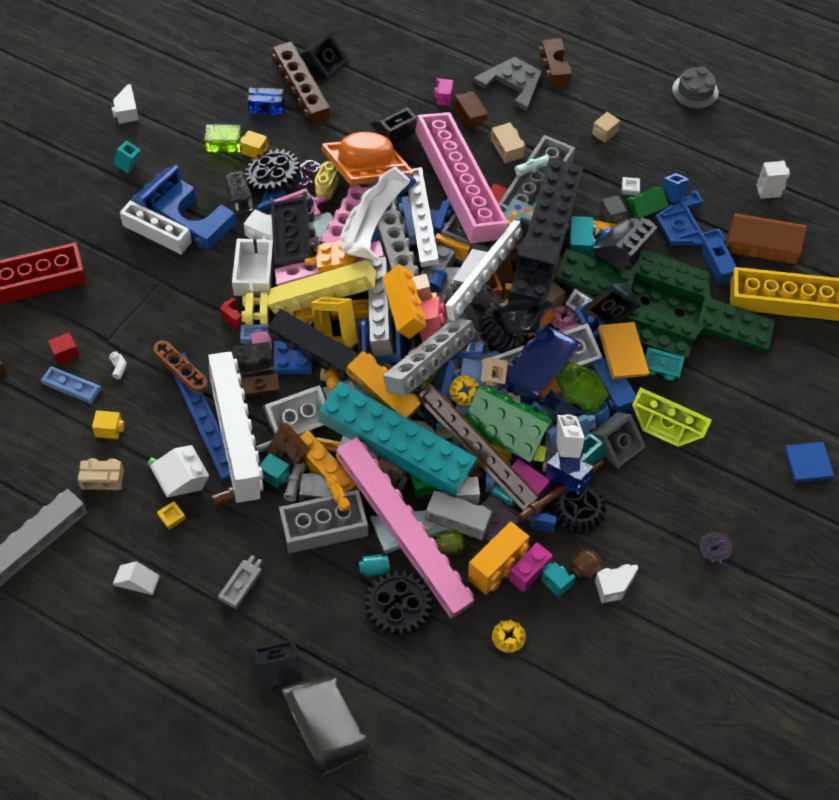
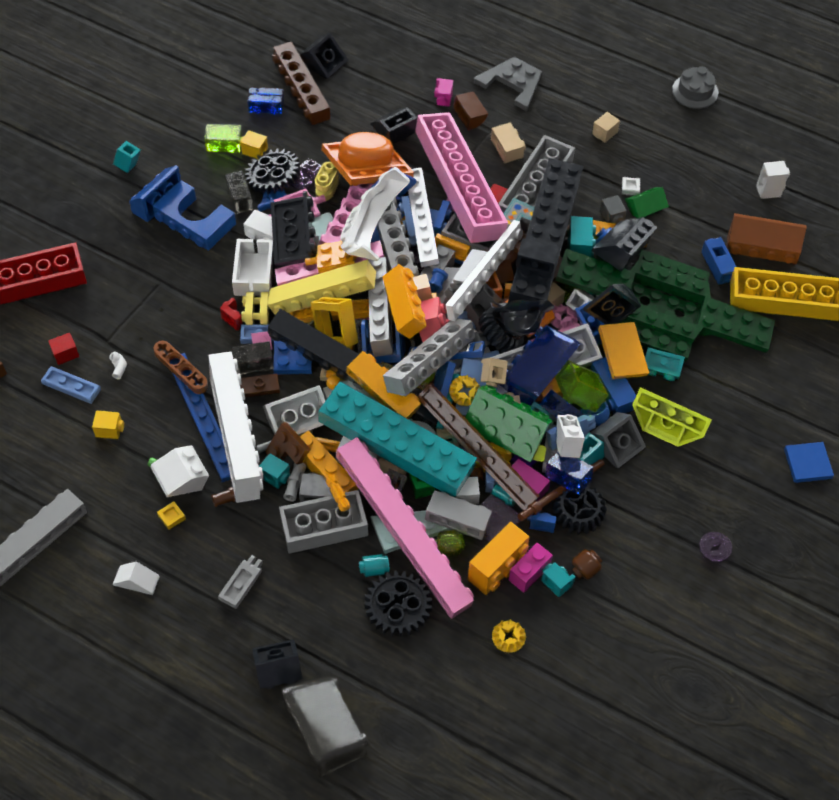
tan brick [78,458,124,490] -> none
white slope [112,84,139,124] -> none
white brick [120,201,192,255] -> none
light aqua pin [515,155,549,177] -> none
reddish brown arch [539,38,572,87] -> none
white slope [595,564,638,603] -> none
blue wing [655,190,727,246] -> none
blue brick [663,173,689,203] -> none

